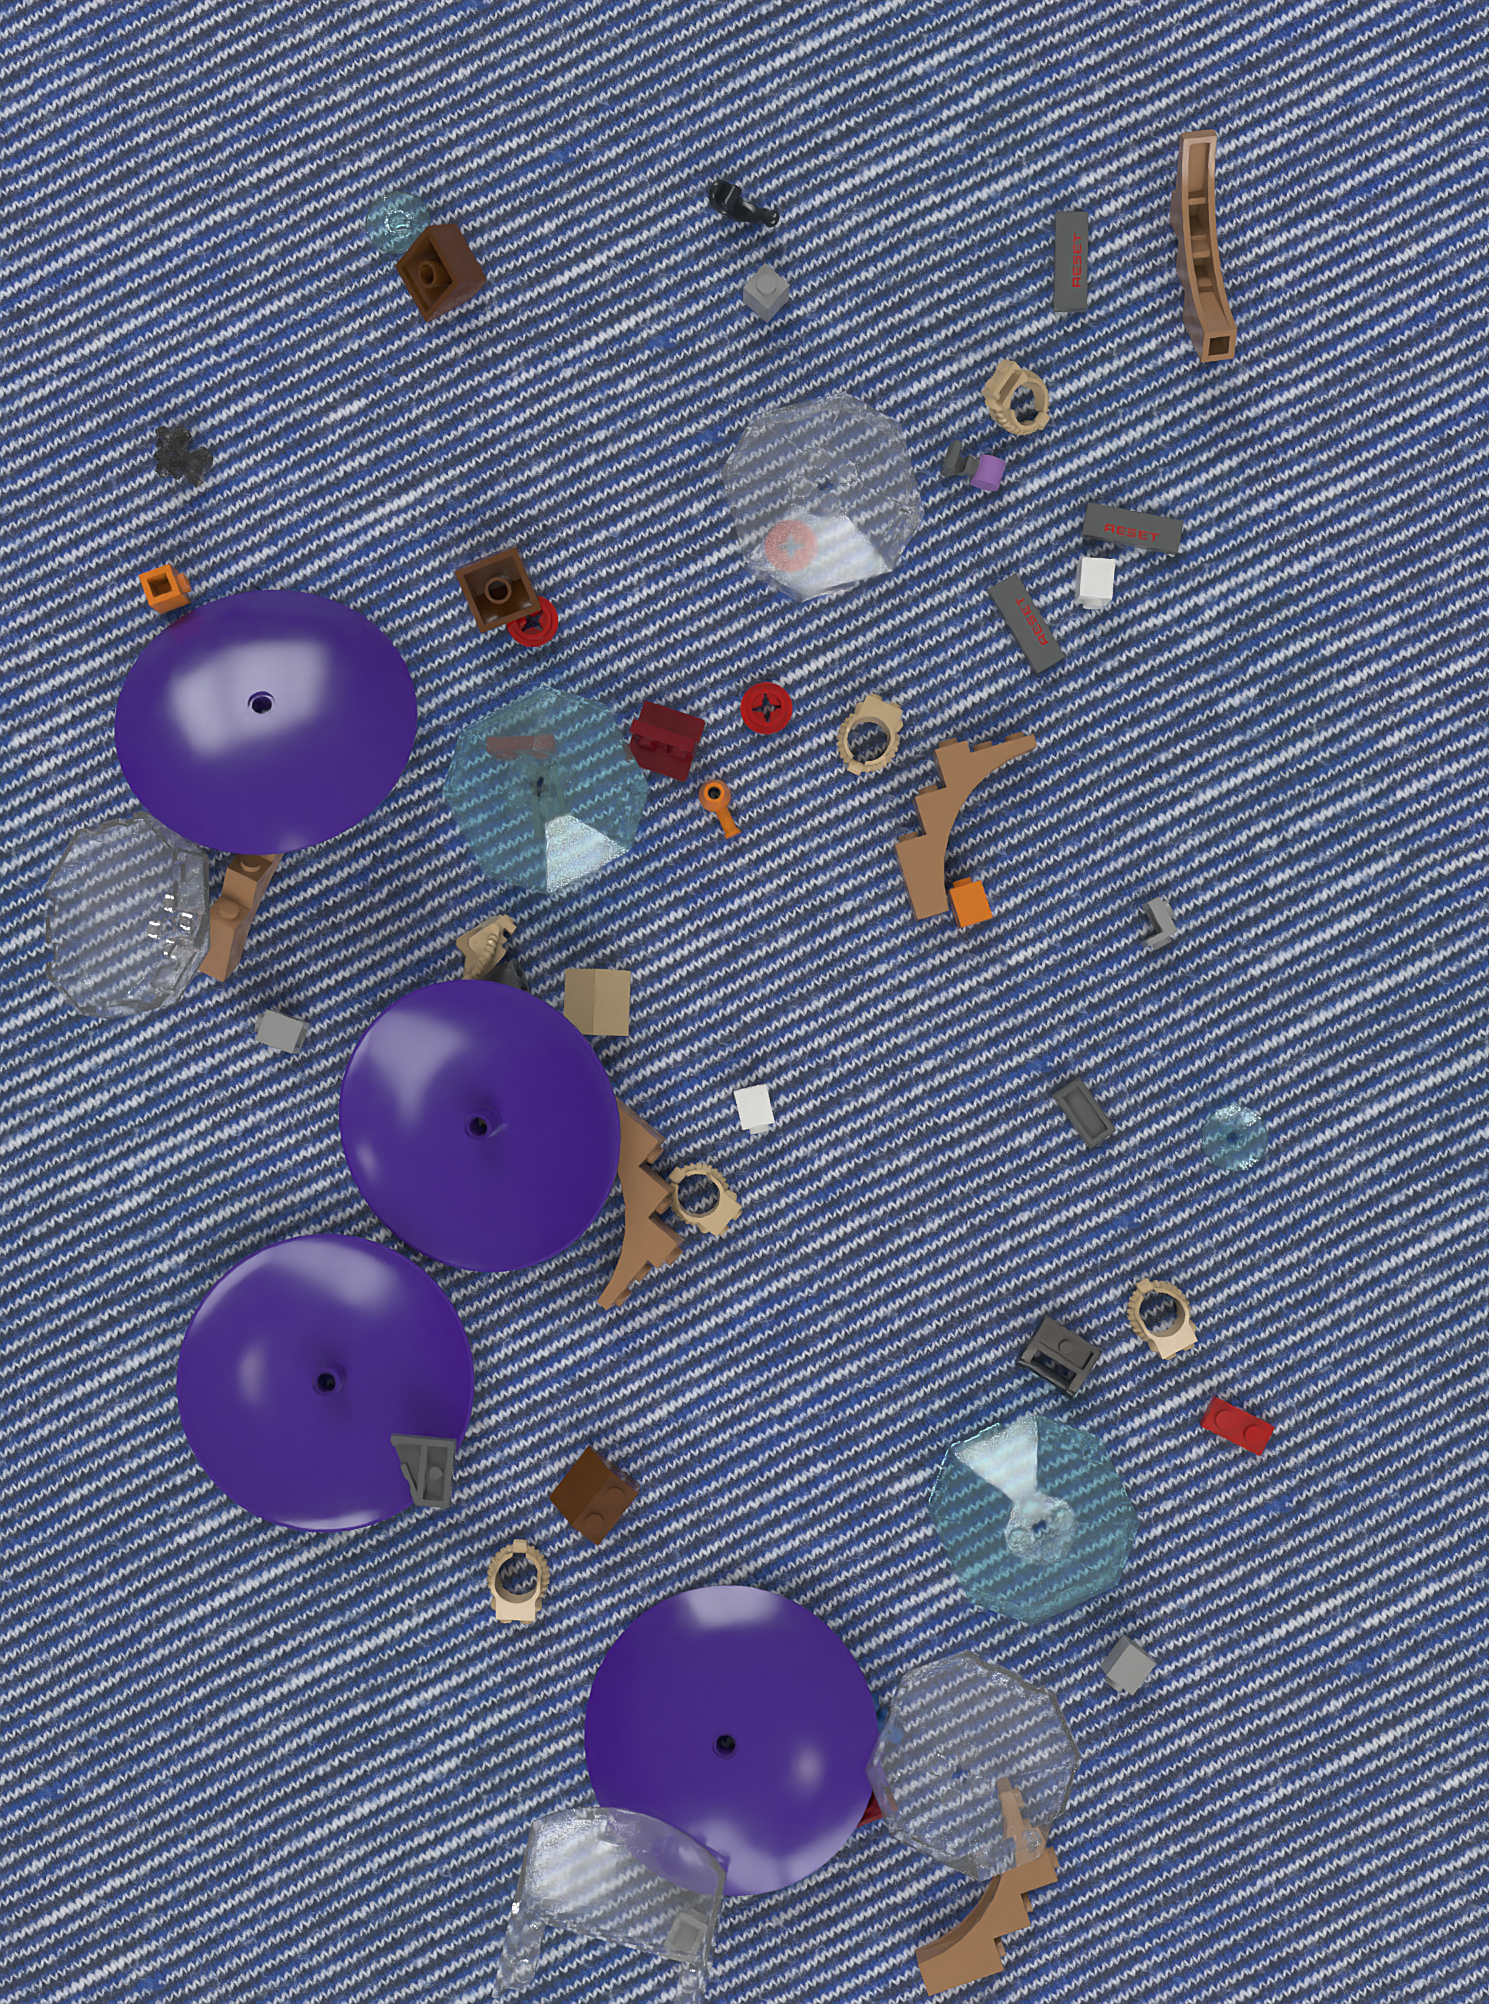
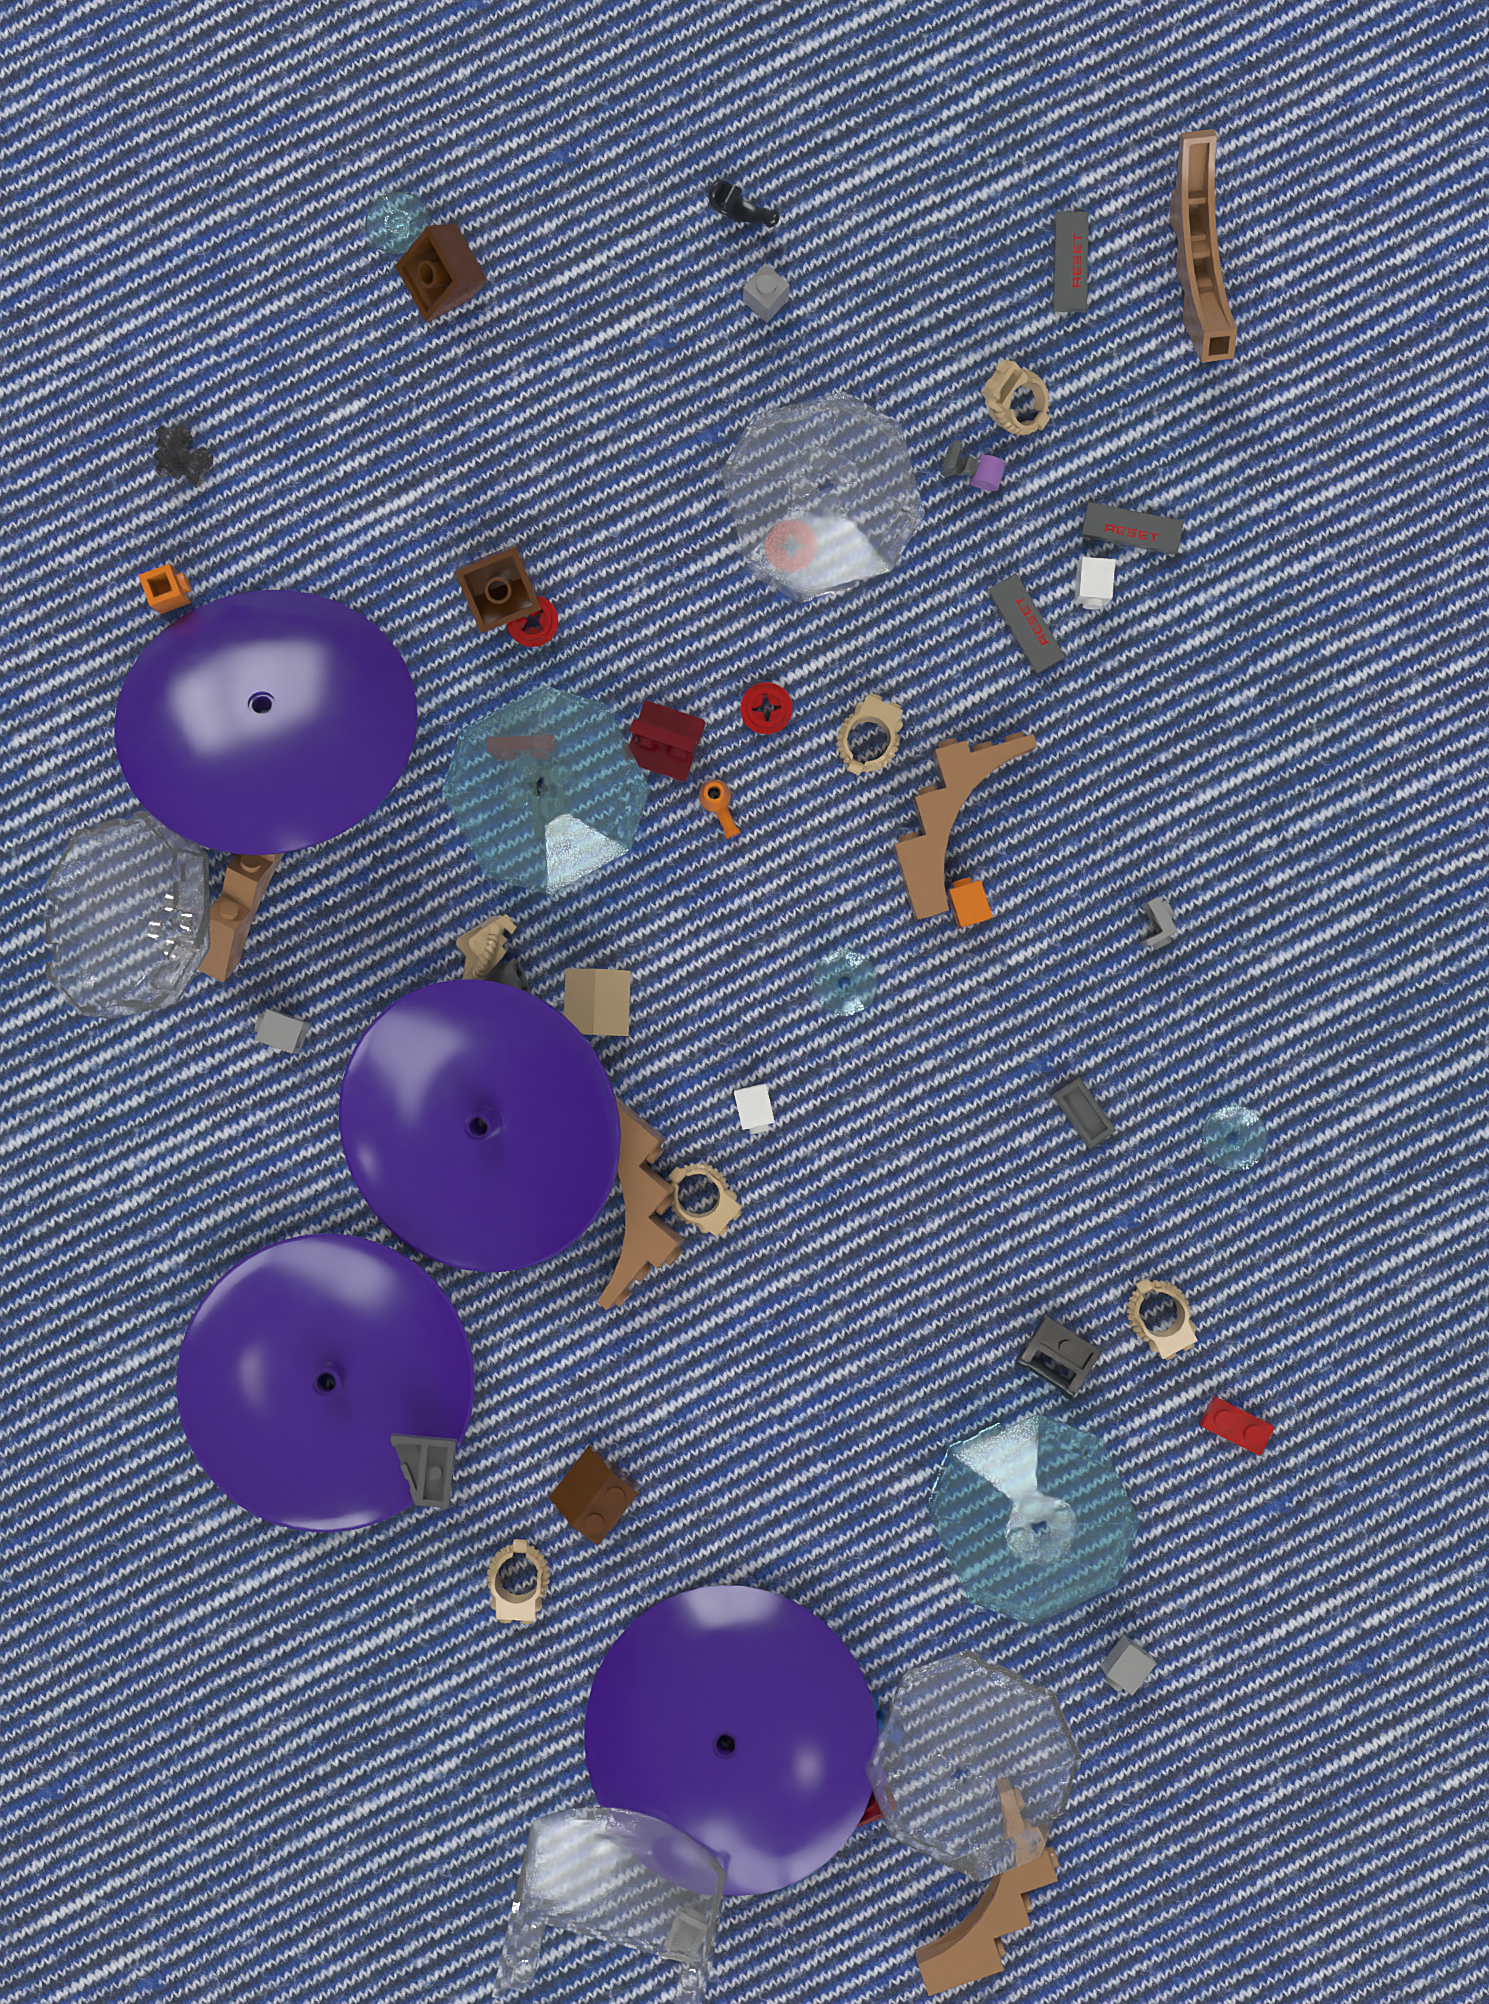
none -> clear light blue dish [812,950,878,1016]

